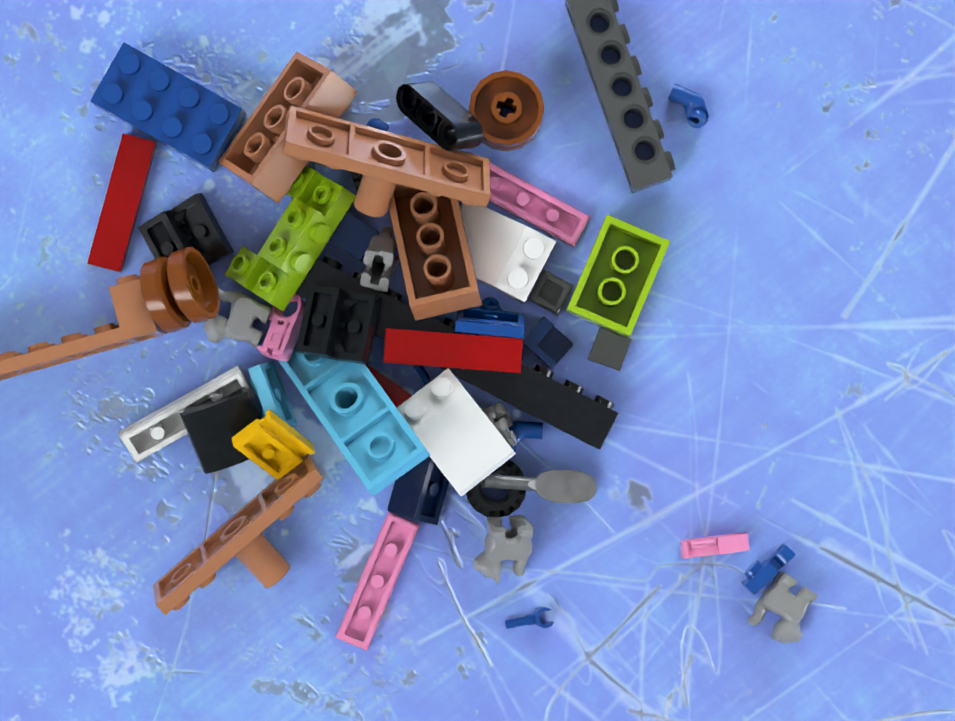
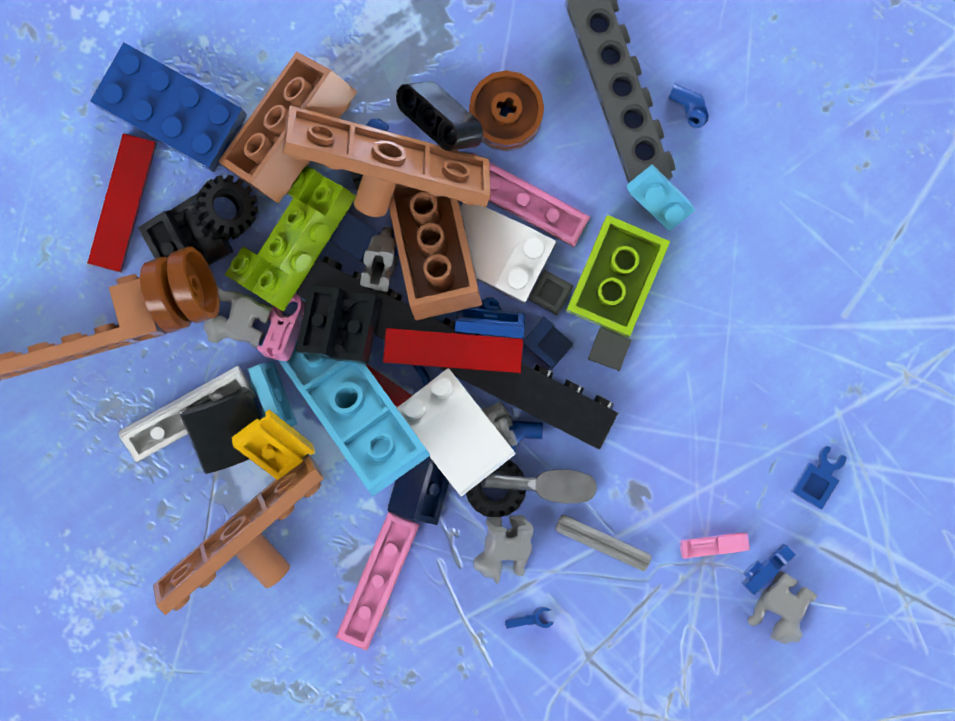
none -> black tyre [191,175,258,241]
none -> light grey axle [555,515,652,571]
none -> medium azure plate [626,164,695,232]
none -> blue plate [791,446,847,510]

